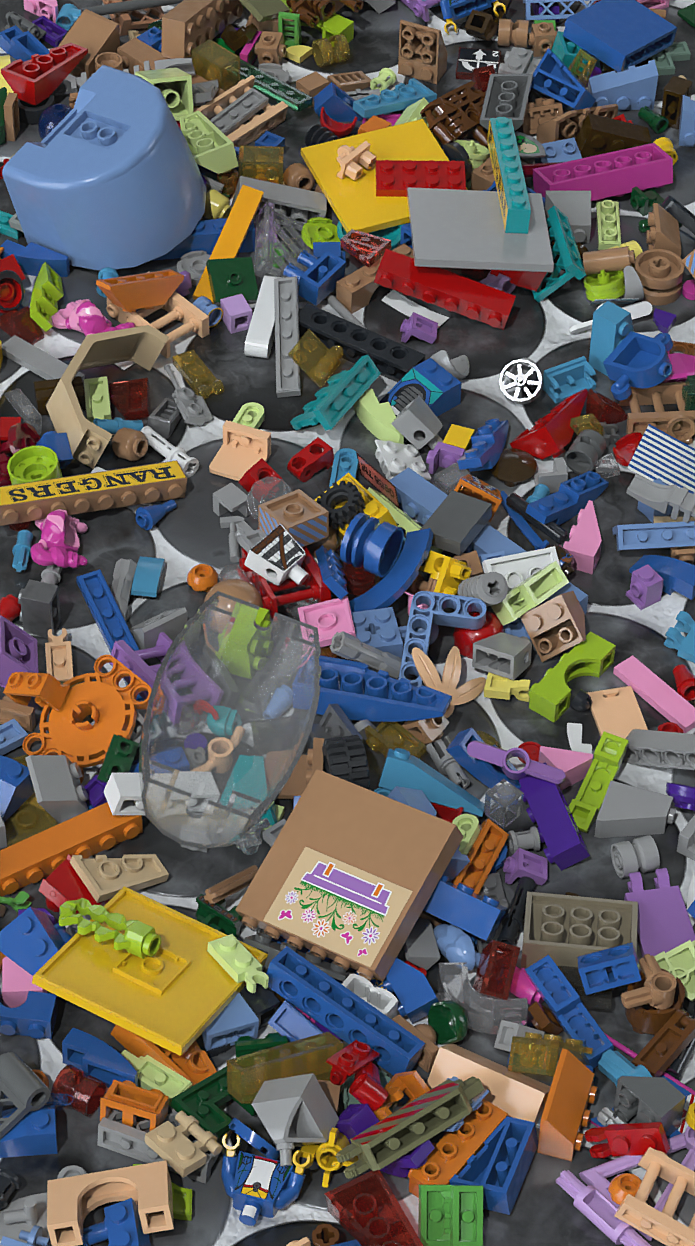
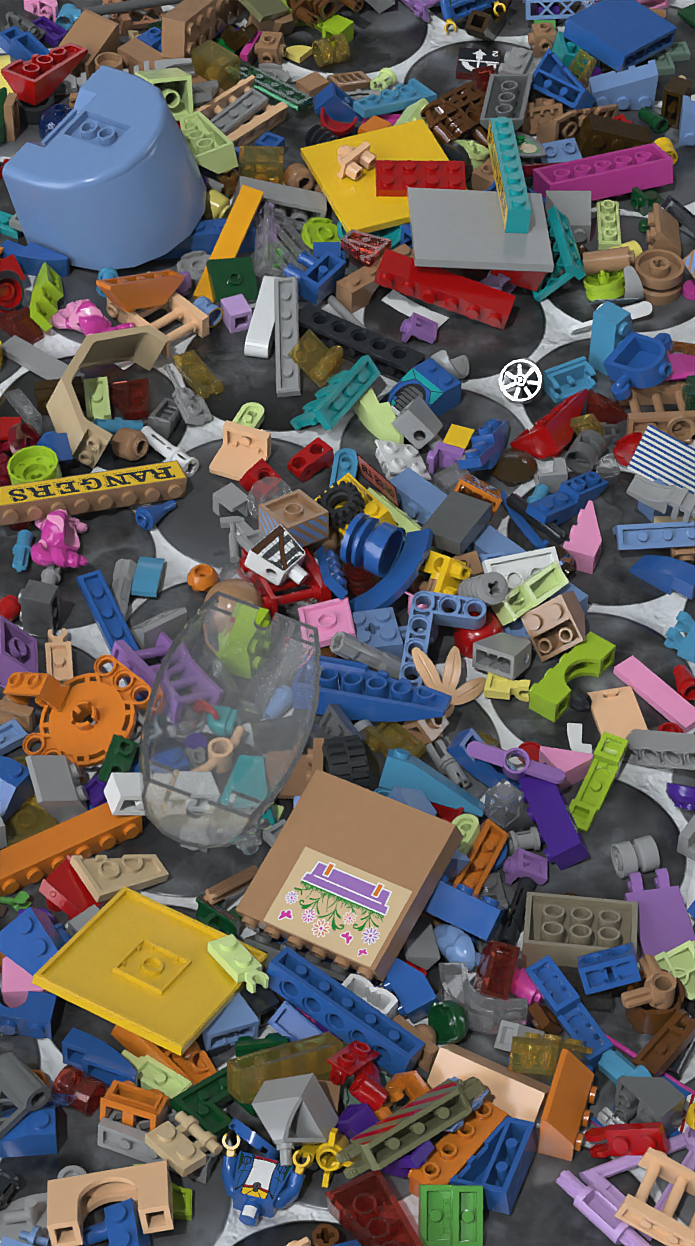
lime sword [59,898,161,959] -> none
bright green slope [278,11,302,48] -> none
medium nougat slope [398,20,447,84] -> none
medium nougat wheel [497,18,529,48] -> none
light grey slope [594,781,676,838] -> none
orange plate [608,1173,642,1205] -> none
medium lavender brick [626,564,664,610] -> none
dark purple tile [653,308,677,333] -> none

